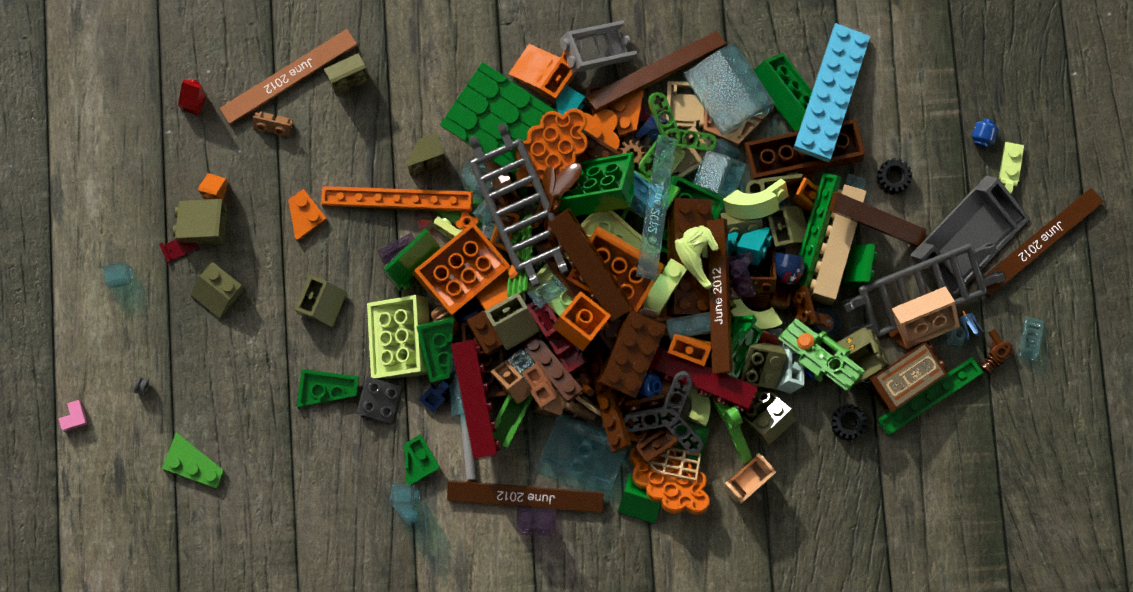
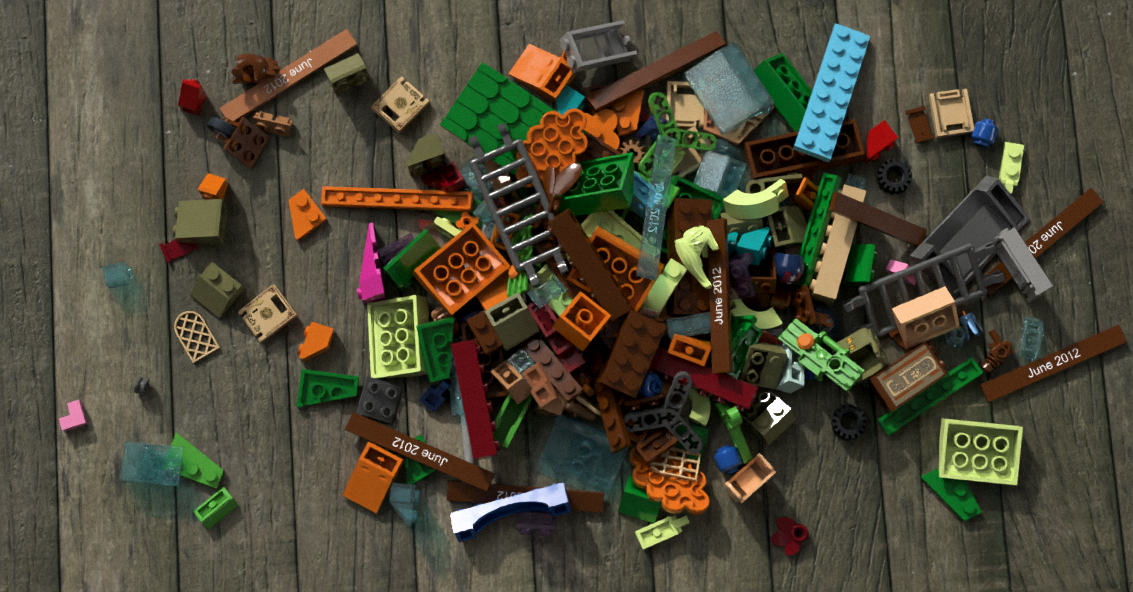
olive slope [294,274,347,327] -> none
none -> clear light blue slope [120,441,184,486]
none -> tan window [174,311,220,364]
none -> bright green slope [193,486,238,529]
none -> reddish brown plate [207,117,270,169]
none -> reddish brown piece [231,53,280,84]
none -> tan container [238,284,298,343]
none -> orange slope [297,321,335,362]
none -> orange slope [342,441,404,514]
none -> reddish brown tile [345,412,495,492]
none -> dark pink wedge [357,223,387,304]
none -> tan container [371,77,430,133]
none -> dark red wing [421,161,467,193]
none -> arch [450,482,572,542]
none -> yellowish green hinge [635,515,690,550]
none -> blue head [714,445,743,475]
none -> dark red plate [770,517,809,556]
none -> red slope [864,120,898,164]
none -> bright pink piece [885,260,917,286]
none -> reddish brown piece [905,106,935,143]
none -> green wing [919,468,982,521]
none -> tan container [929,89,974,139]
none -> yellowish green slope [939,418,1023,485]
none -> reddish brown tile [979,325,1127,403]
none -> light grey door [992,227,1053,303]

